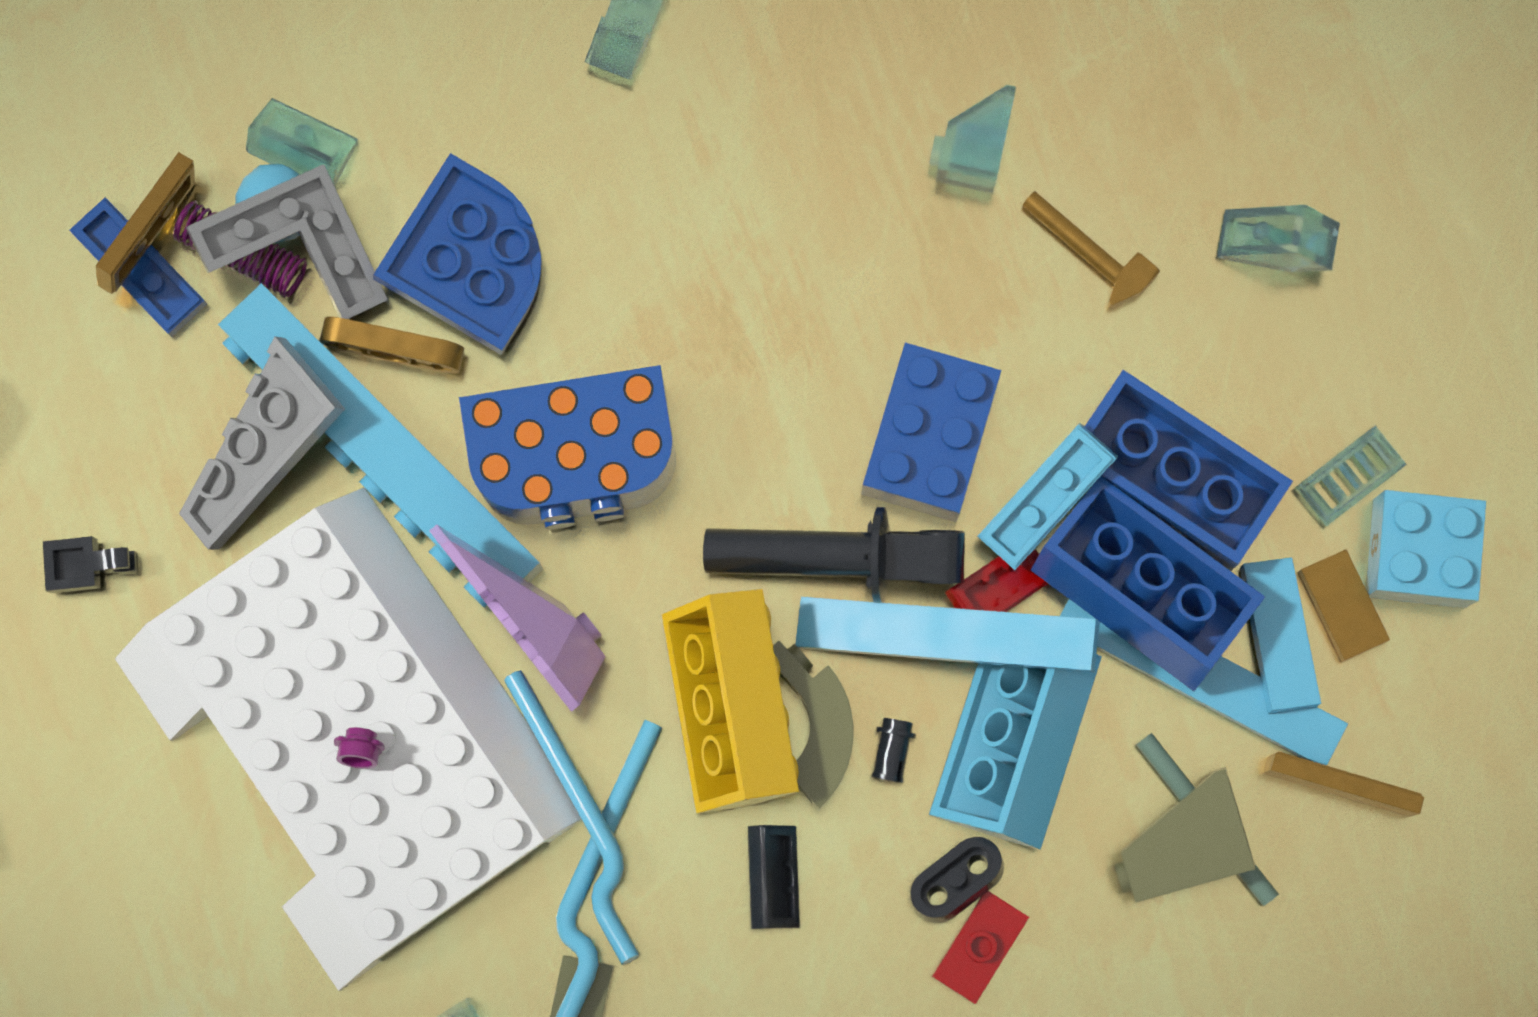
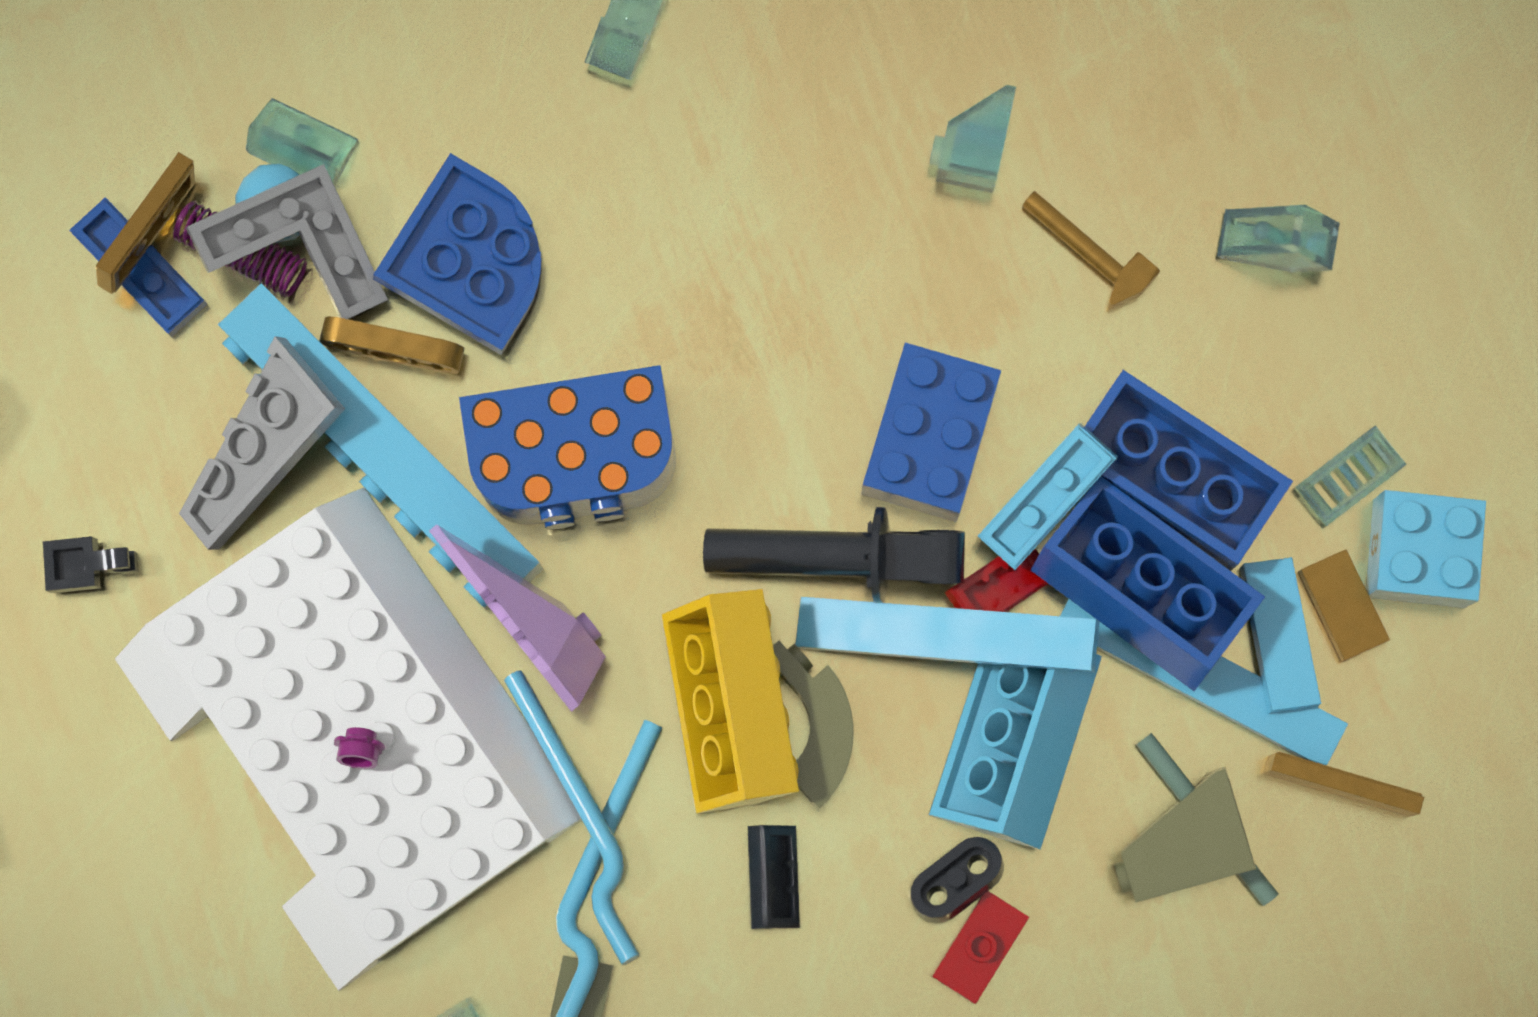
black pin [871,718,916,783] -> none

